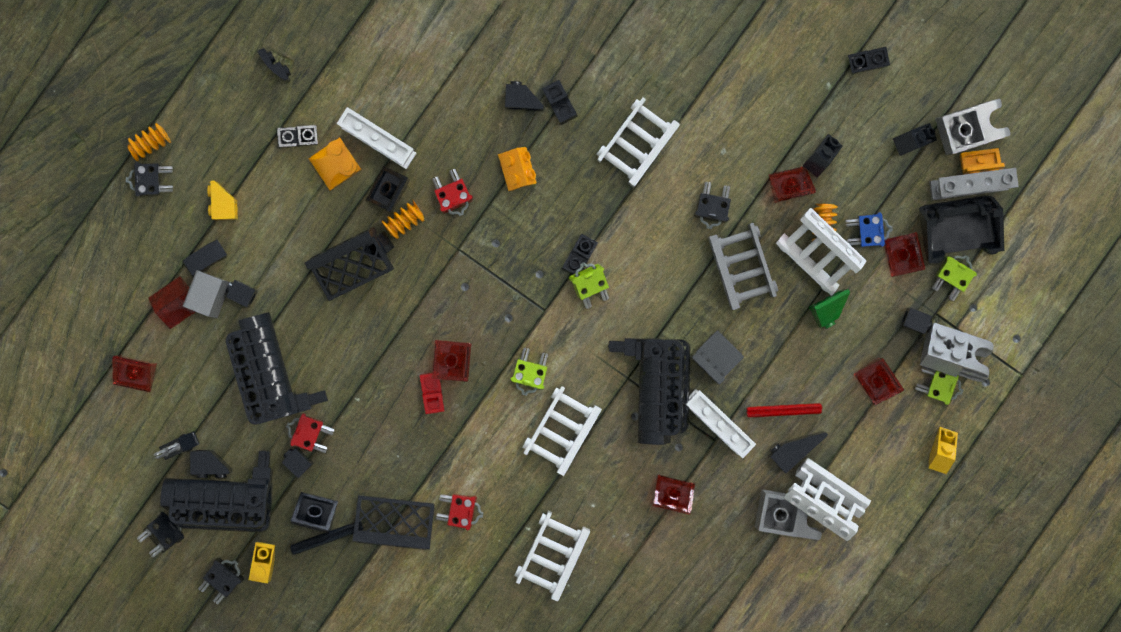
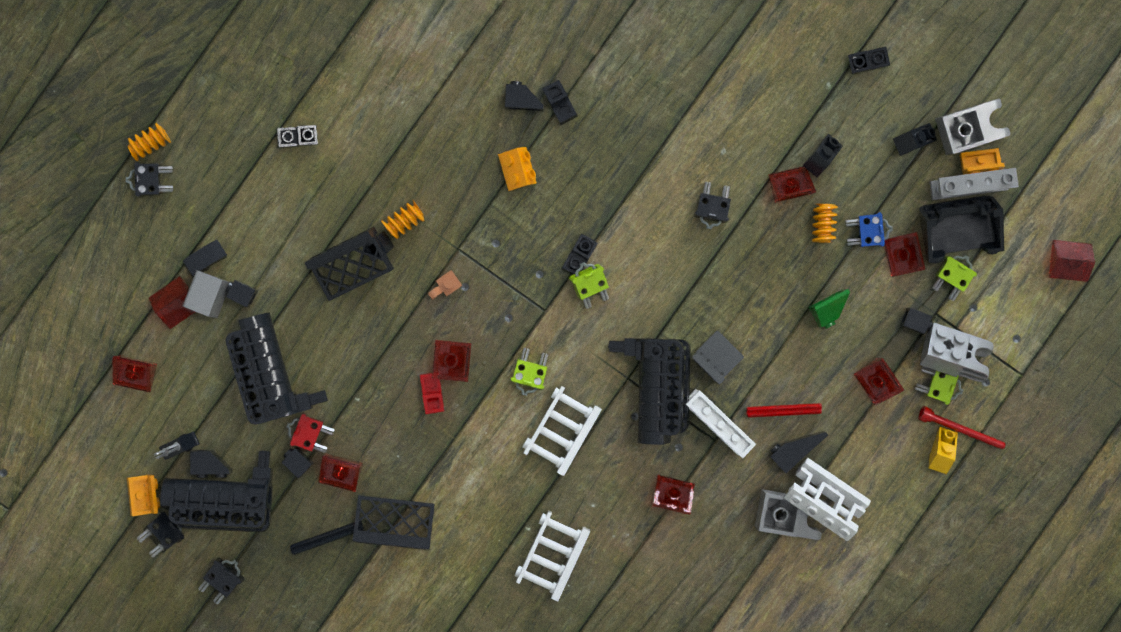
yellow slope [207,181,238,220] -> none
yellow slope [249,542,275,584] -> none
black slope [257,48,291,83] -> none
black slope [290,492,338,533] -> none
light orange slope [309,137,362,191] -> none
white fence [337,107,416,169] -> none
black slope [366,166,410,213] -> none
red piece [432,169,473,216] -> none
red piece [436,494,483,531] -> none
white fence [596,97,680,188] -> none
light grey fence [708,223,778,310] -> none
white fence [776,208,866,296] -> none
none -> light orange bracket [127,475,160,516]
none -> clear red slope [318,454,363,492]
none -> nougat plate [428,270,462,300]
none -> red piece [918,406,1006,449]
none -> clear red slope [1049,240,1095,282]

